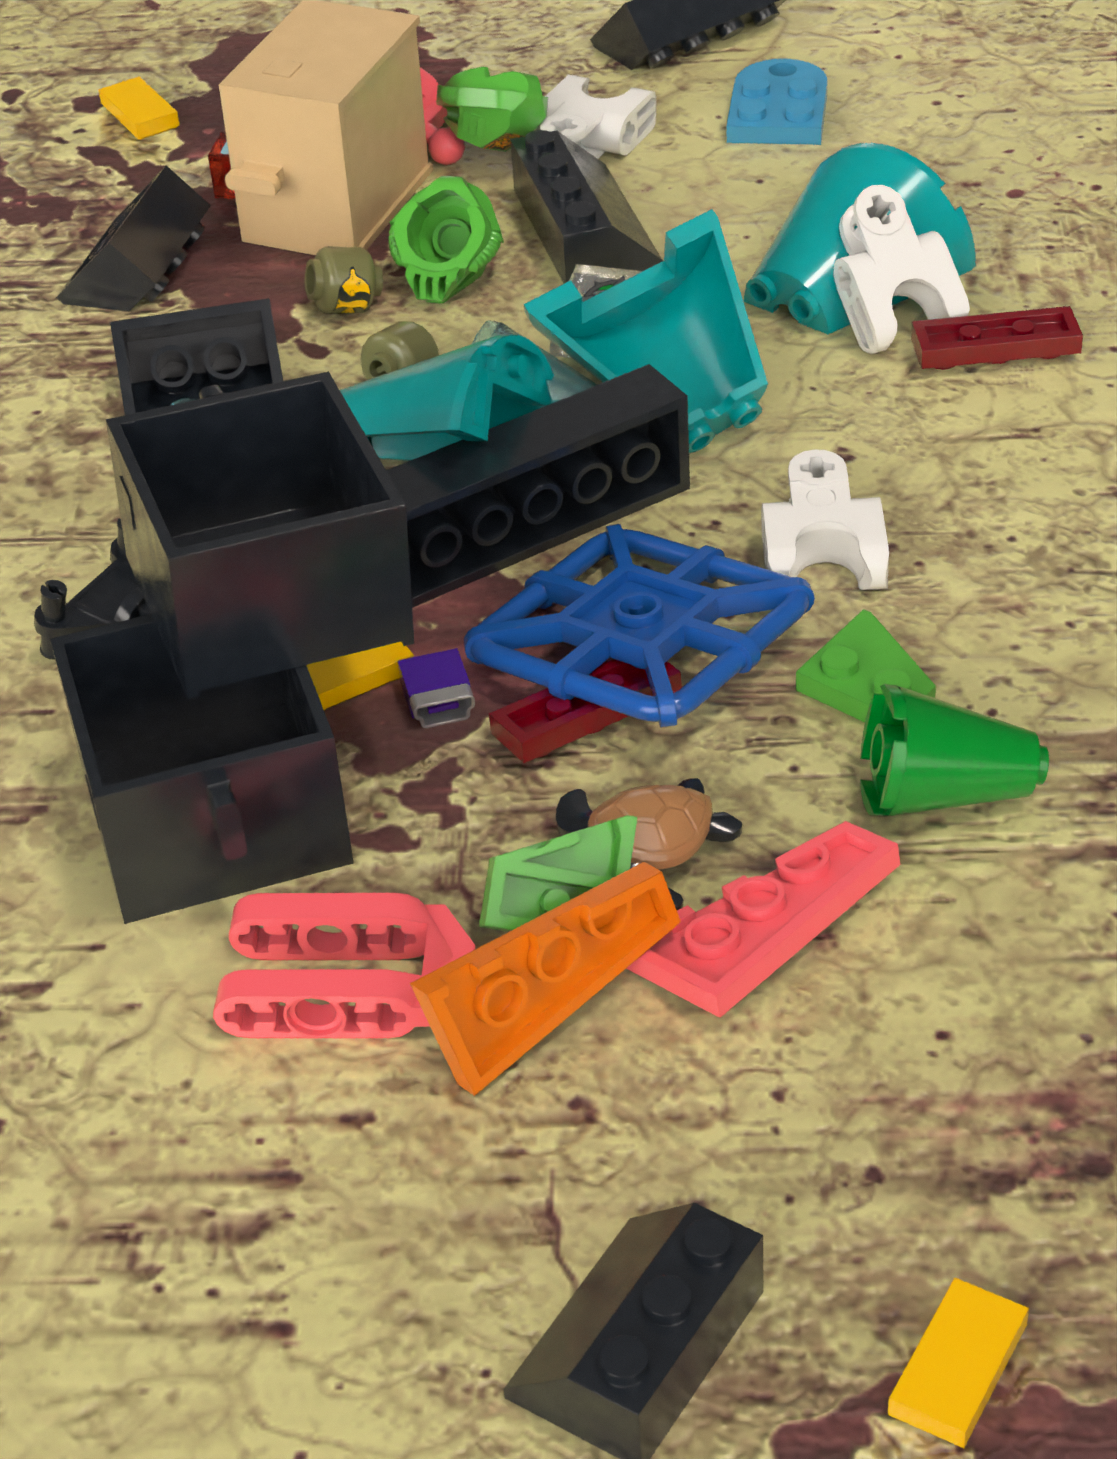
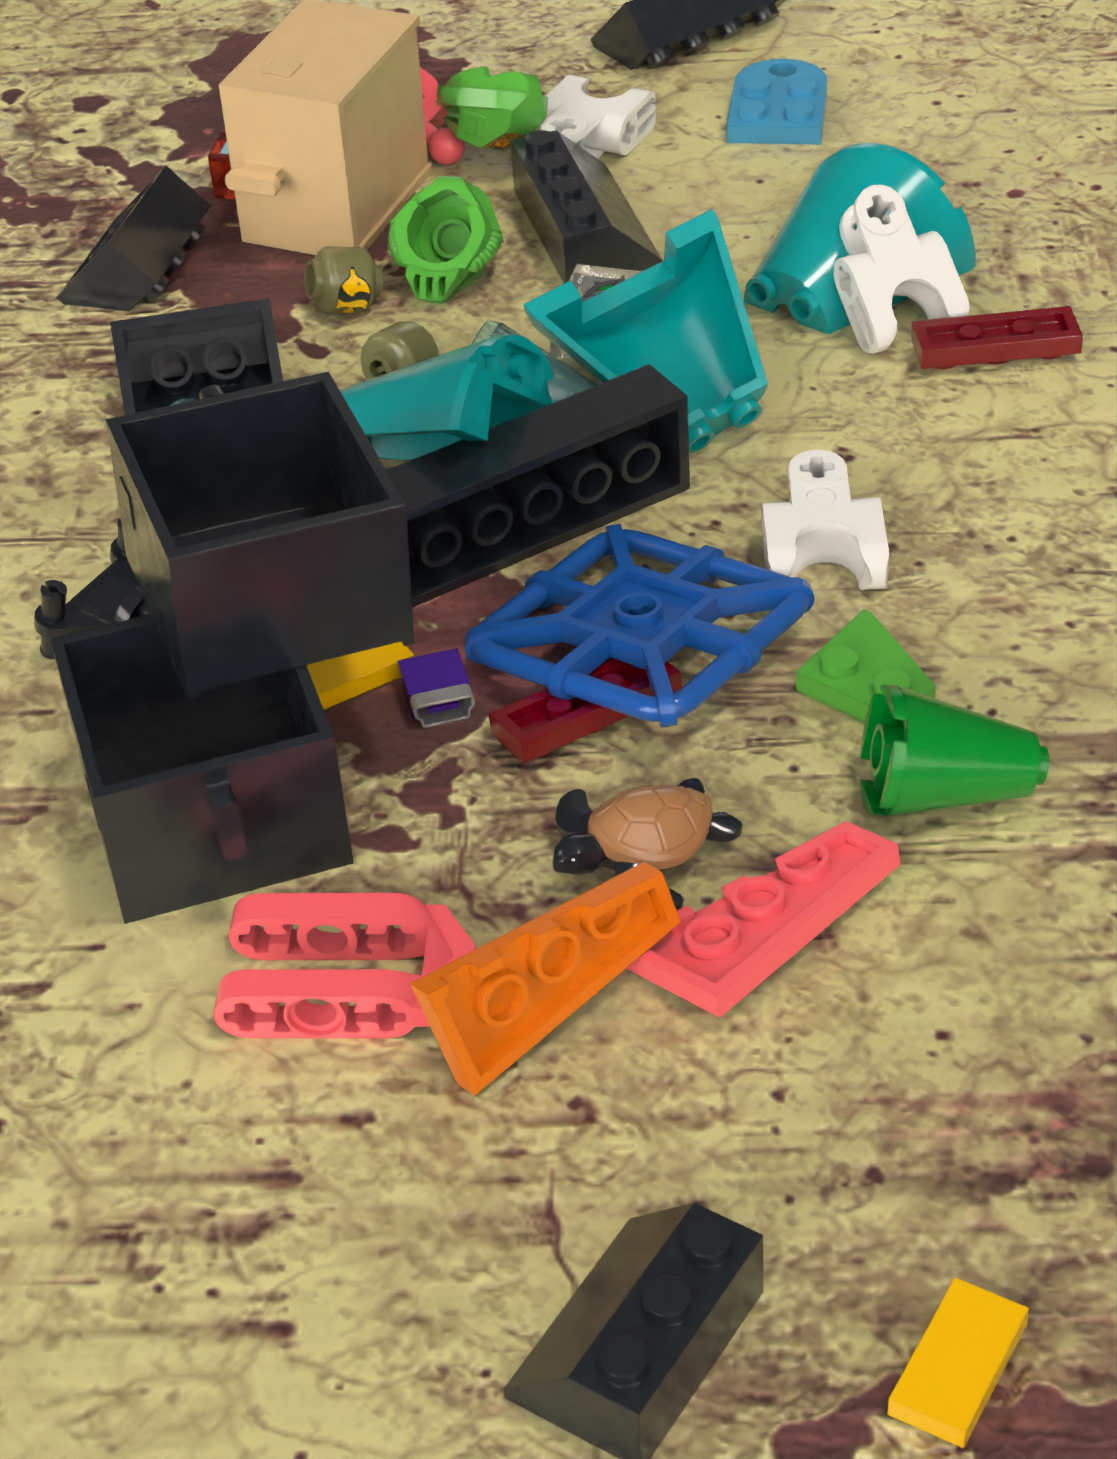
yellow tile [98,76,180,140] -> none
bright green wing [479,815,638,932] -> none

